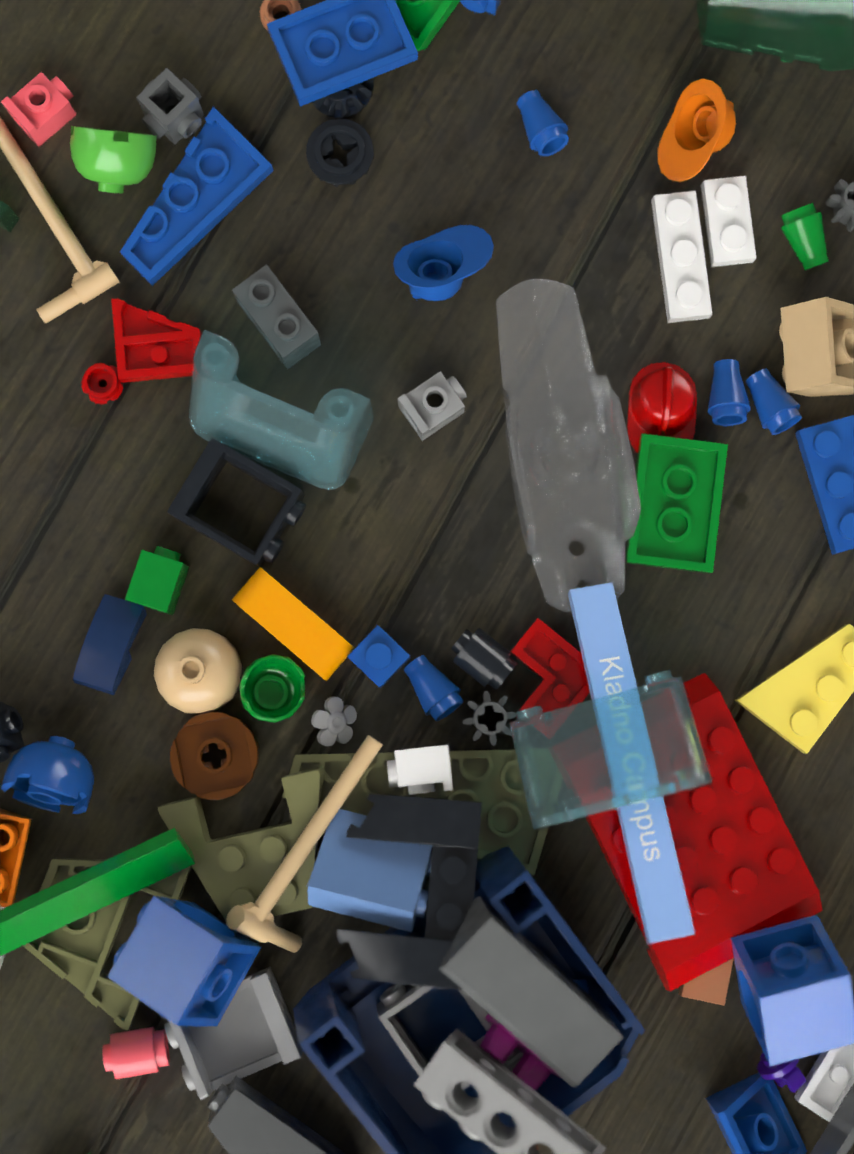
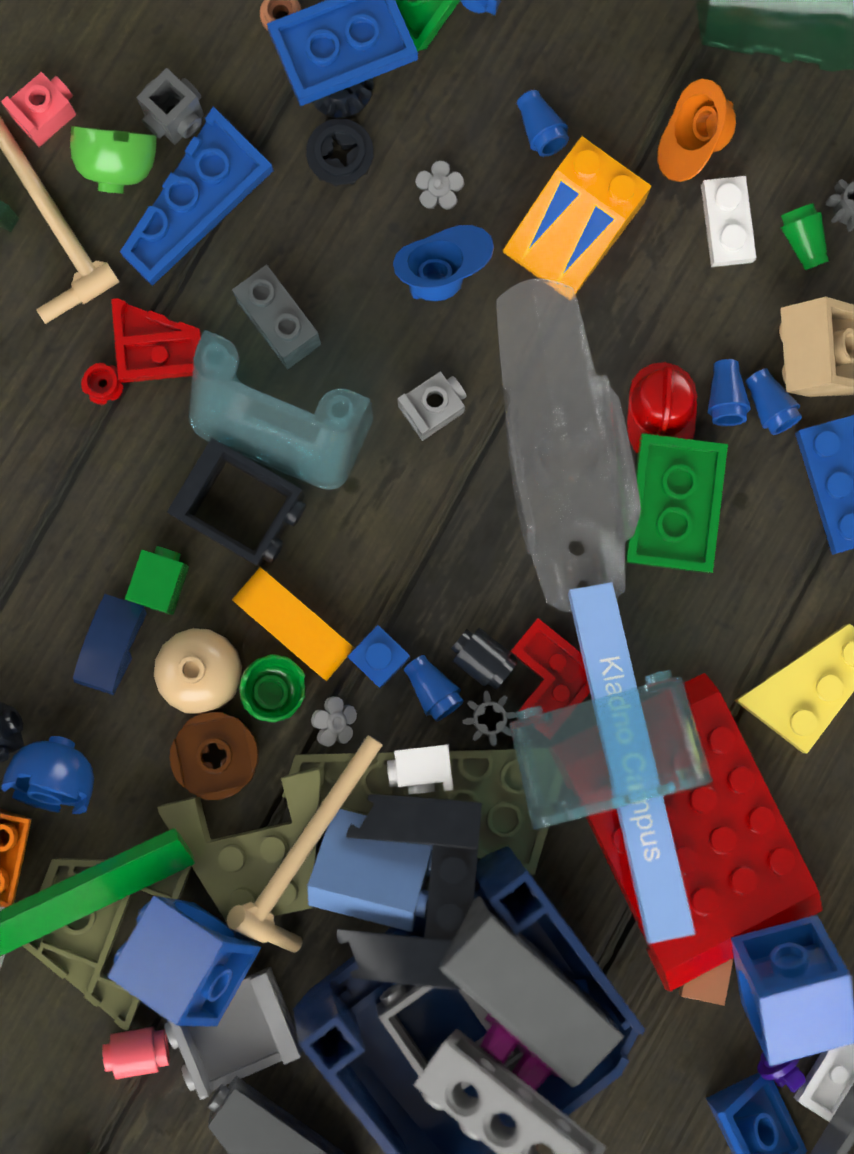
white plate [652,191,712,323] -> none
none -> light grey plant [416,161,464,210]
none -> light orange slope [503,136,651,301]

